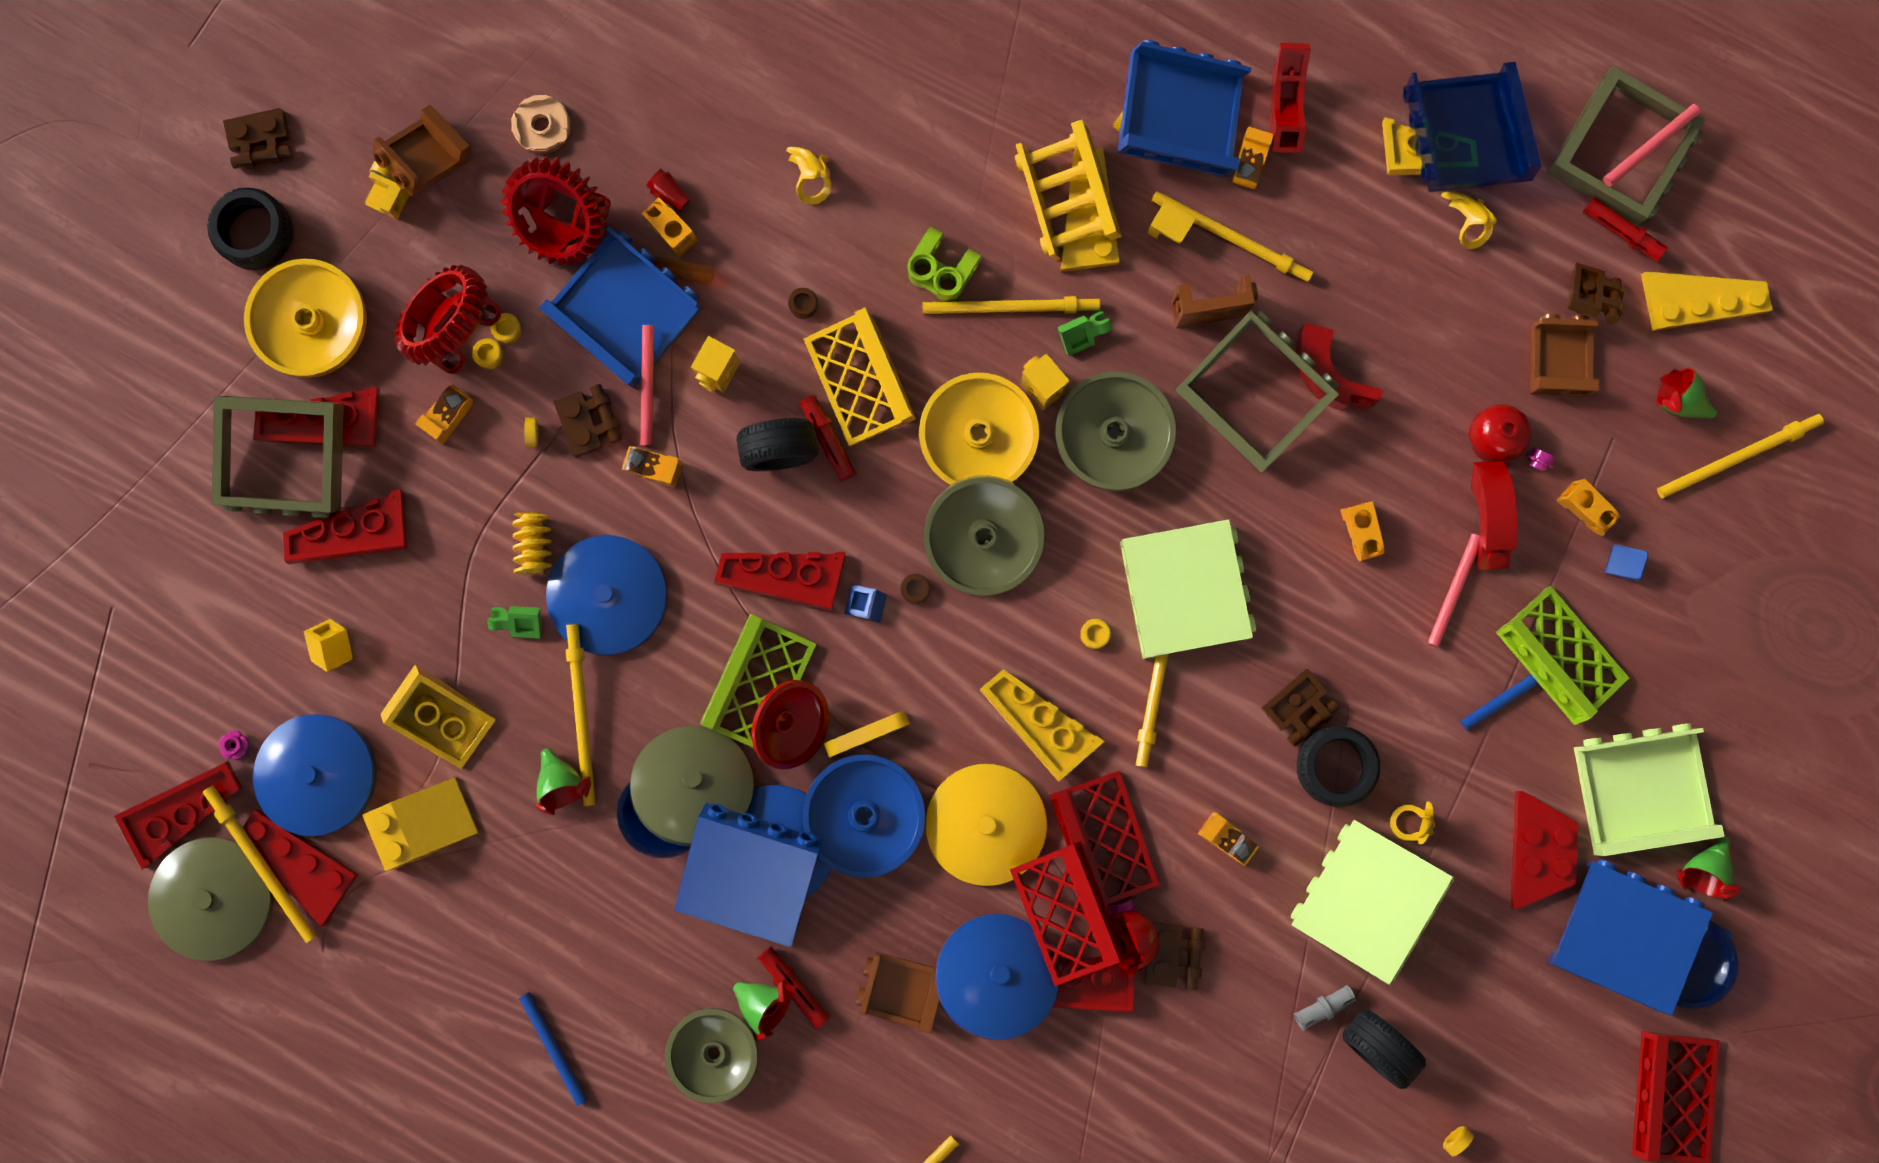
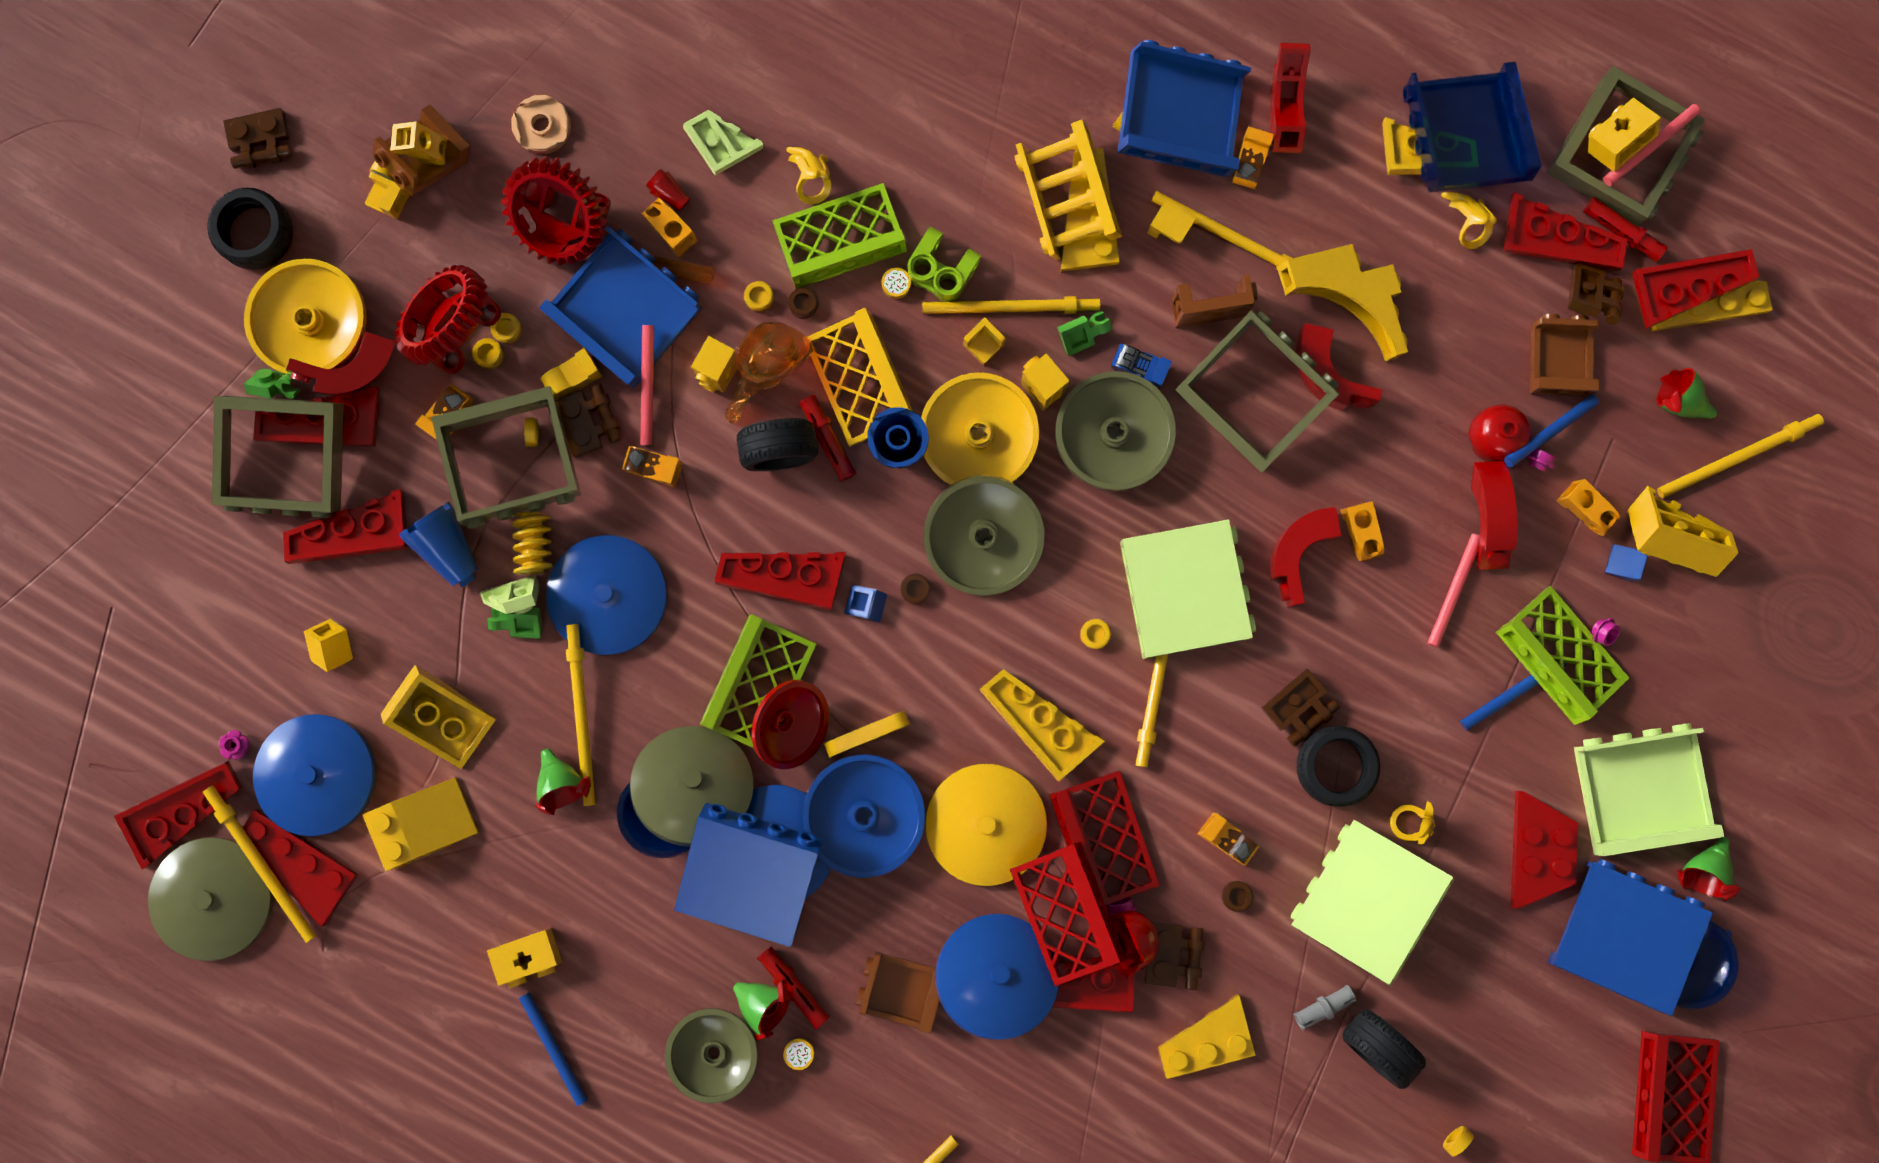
none -> bright green plate [244,369,301,398]
none -> red arch [286,331,395,395]
none -> yellow leg [390,121,447,166]
none -> blue cone [399,502,478,588]
none -> olive window [431,386,581,529]
none -> yellowish green wing [480,575,540,614]
none -> yellow brick [487,928,562,988]
none -> yellow leg [541,348,603,400]
none -> yellowish green wing [683,110,763,176]
none -> clear orange hat [725,322,813,423]
none -> yellow tile [744,281,774,312]
none -> lime fence [772,183,907,289]
none -> tile [783,1038,815,1070]
none -> blue cone [867,407,929,469]
none -> tile [881,268,911,299]
none -> yellow panel [963,317,1006,366]
none -> leg [1111,344,1172,390]
none -> yellow wing [1158,994,1256,1079]
none -> reddish brown tile [1221,881,1253,912]
none -> red arch [1270,507,1341,608]
none -> yellow arch [1277,244,1408,361]
none -> red wing [1503,192,1627,271]
none -> blue bar [1504,395,1599,468]
none -> yellow brick [1588,97,1661,172]
none -> dark pink plate [1592,618,1620,647]
none -> yellow wedge [1627,486,1738,577]
none -> red wing [1632,249,1759,329]

